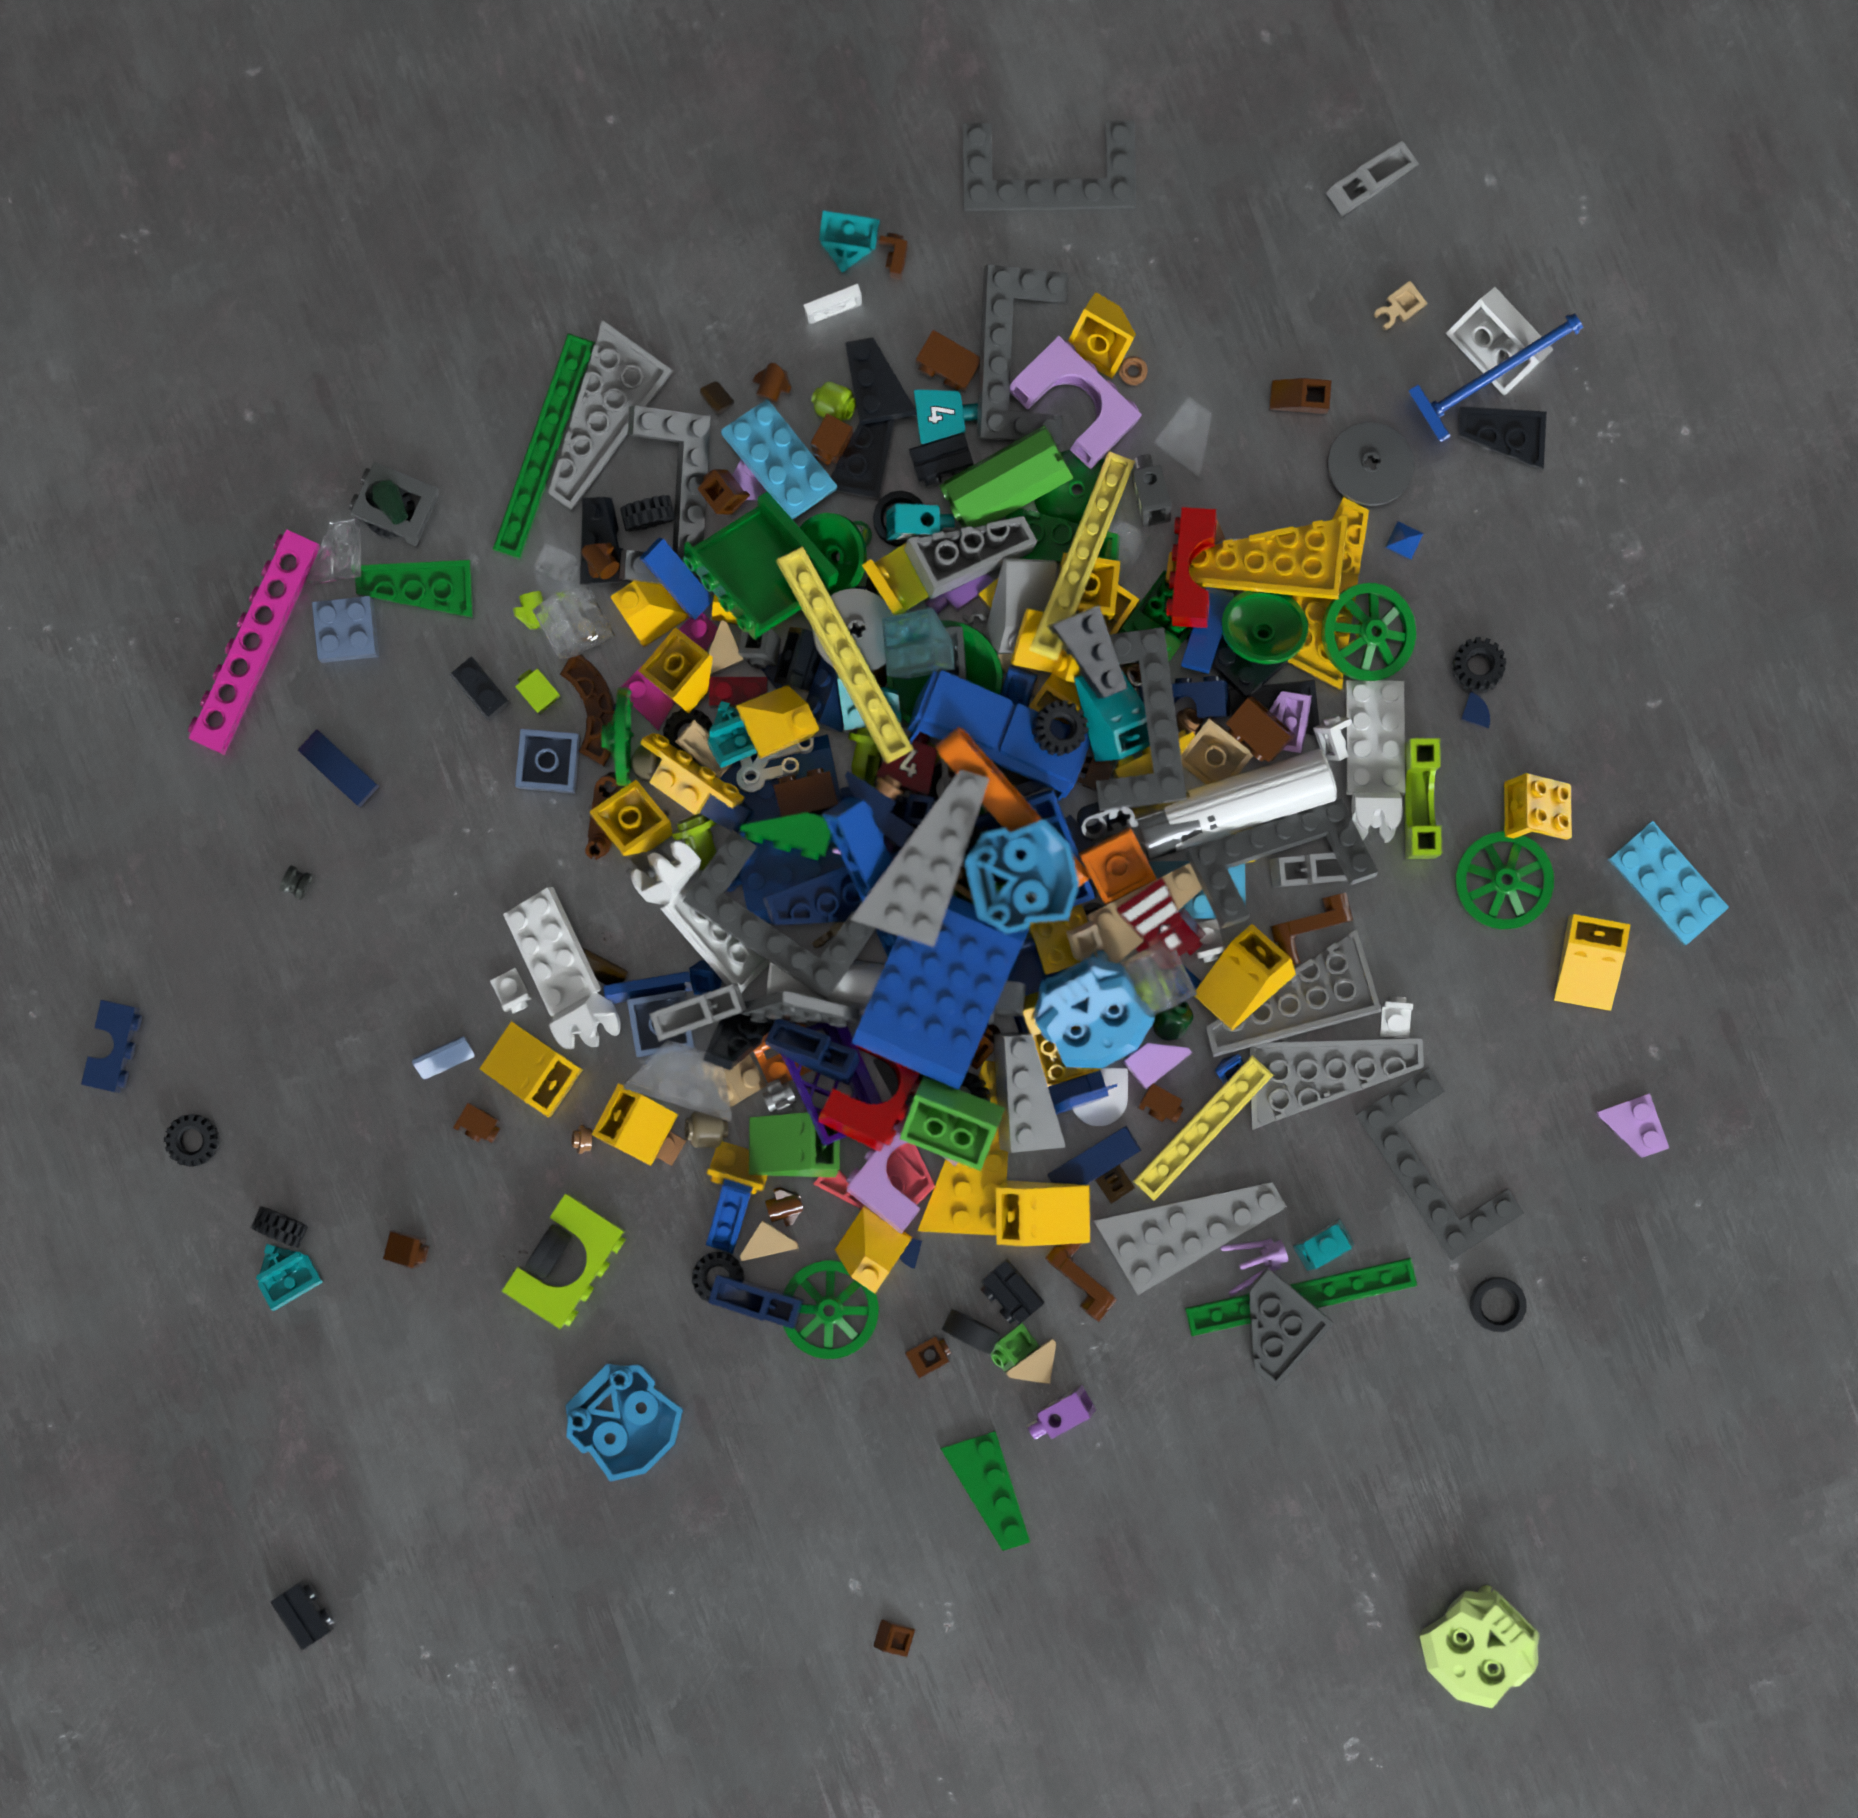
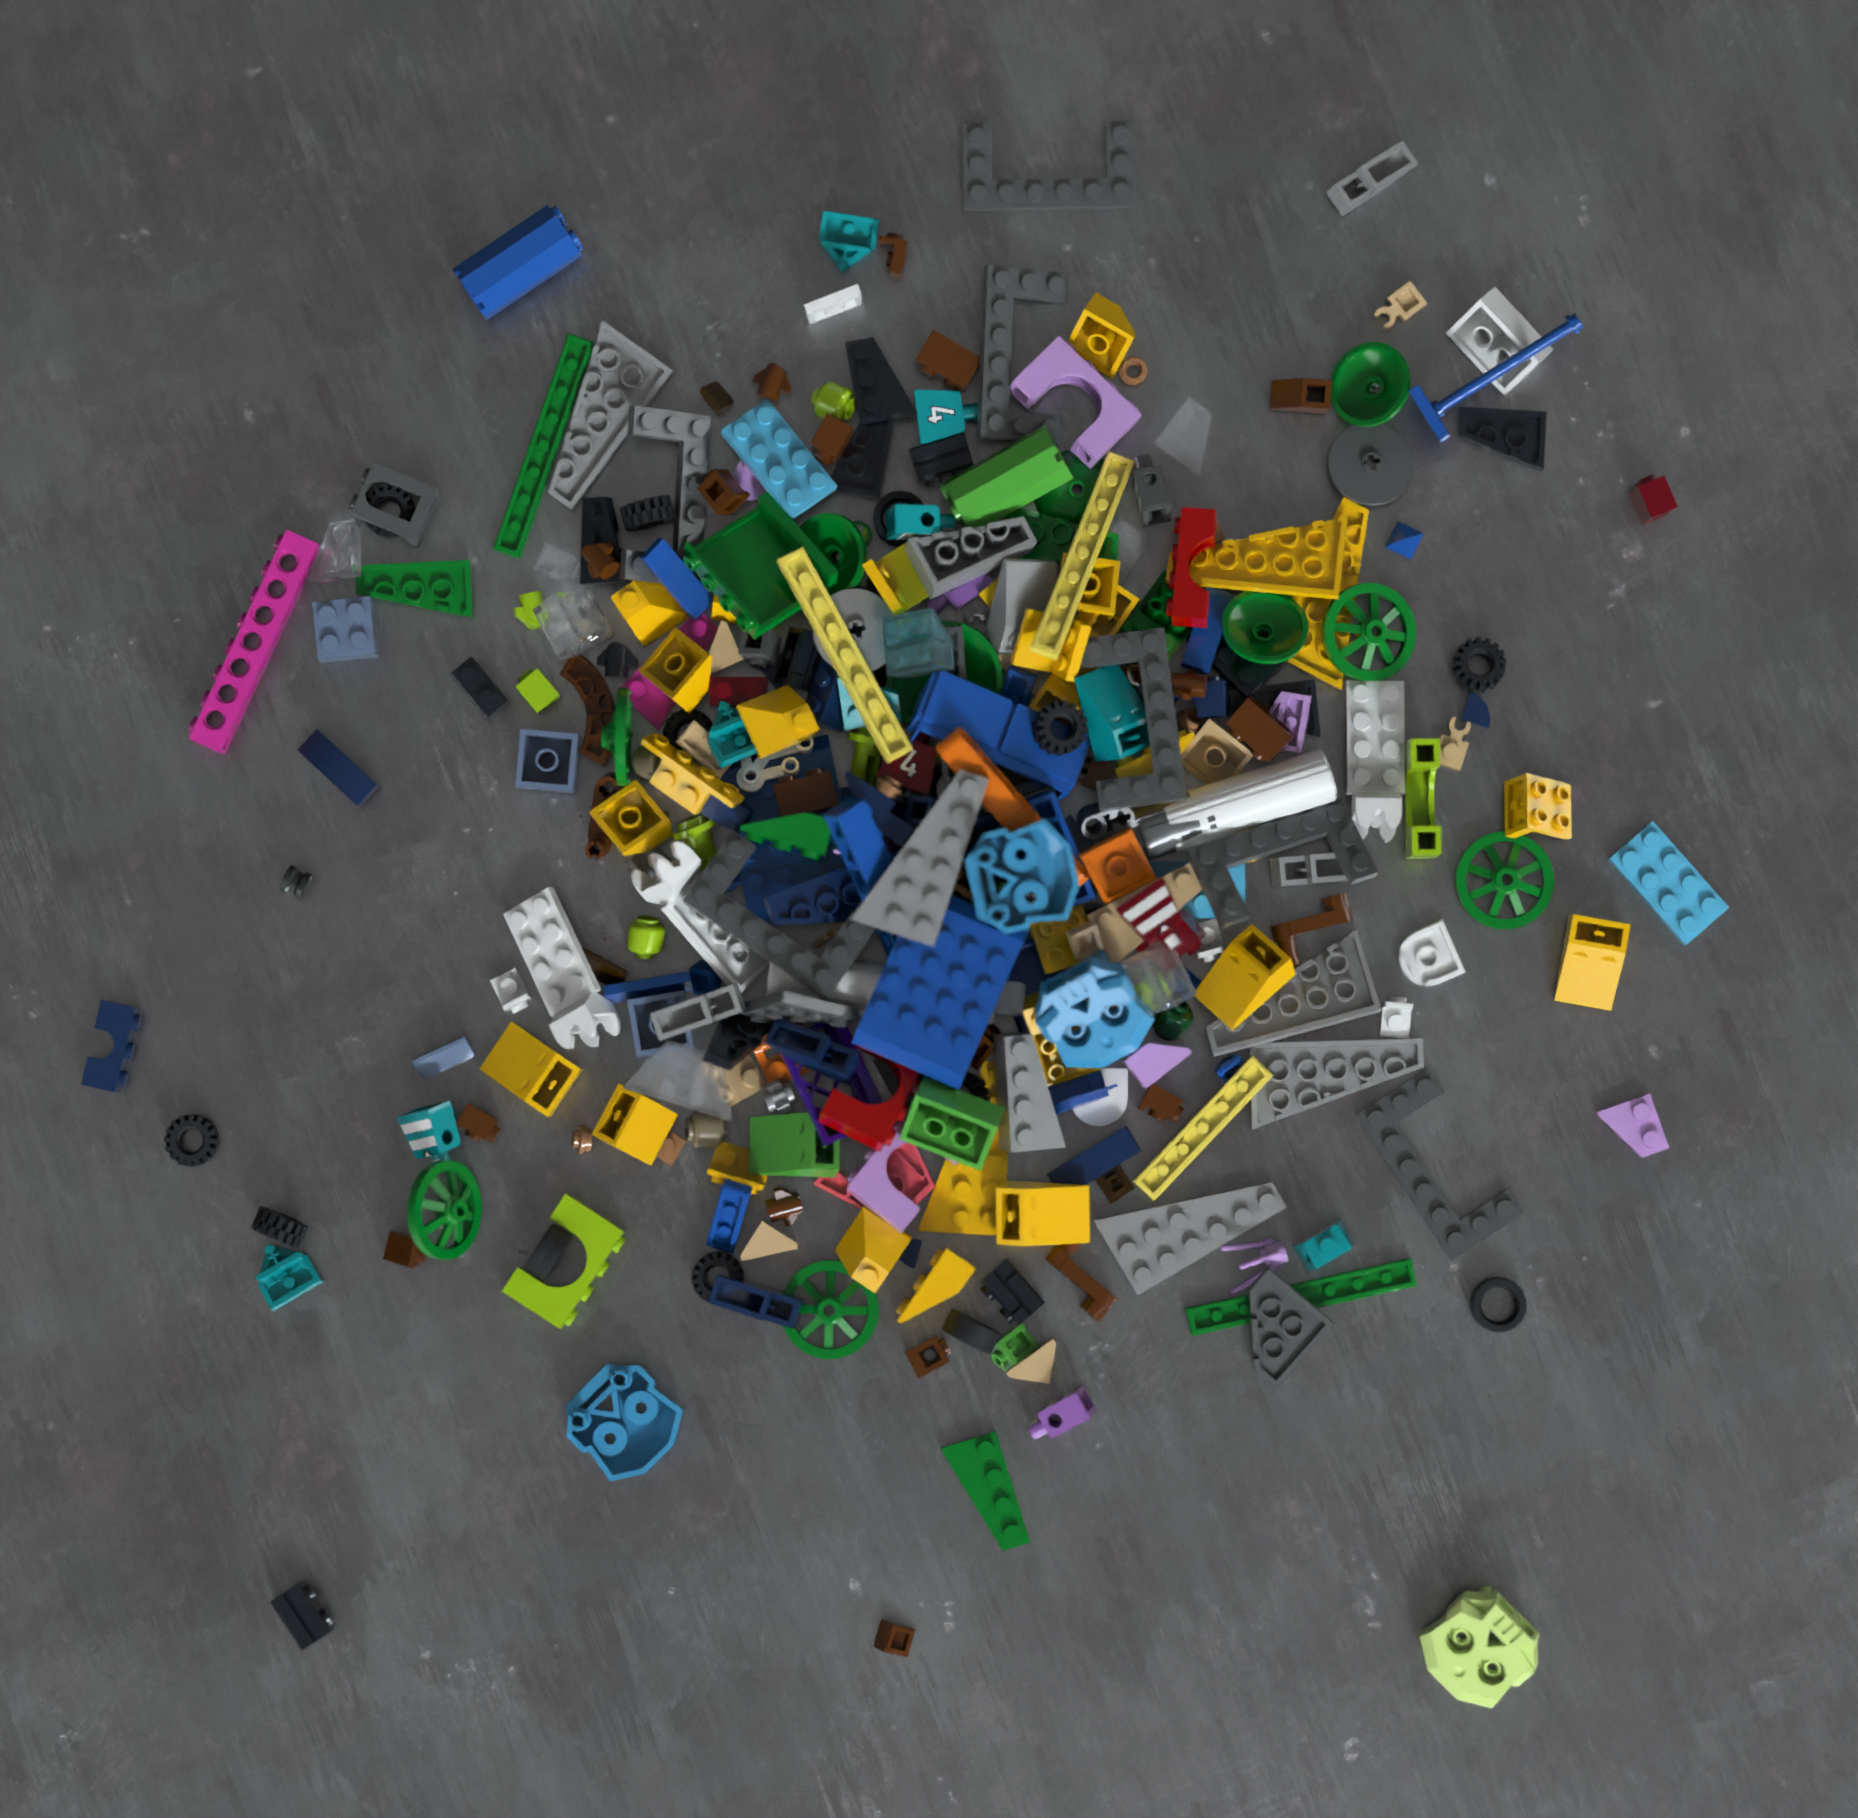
clear green cone [372,480,408,525] -> none
wing [1047,606,1127,699] -> none
white bracket [1313,714,1352,761] -> none
none -> teal torso [396,1100,461,1162]
none -> green wheel [407,1160,482,1260]
none -> blue brick [452,205,583,320]
none -> black piece [596,642,638,679]
none -> lime head [626,915,665,959]
none -> yellow slope [896,1247,976,1323]
none -> reddish brown piece [1171,670,1208,700]
none -> green dish [1330,342,1411,427]
none -> white tile [1398,919,1466,986]
none -> tan plate [1440,717,1471,771]
none -> dark red brick [1629,474,1678,525]

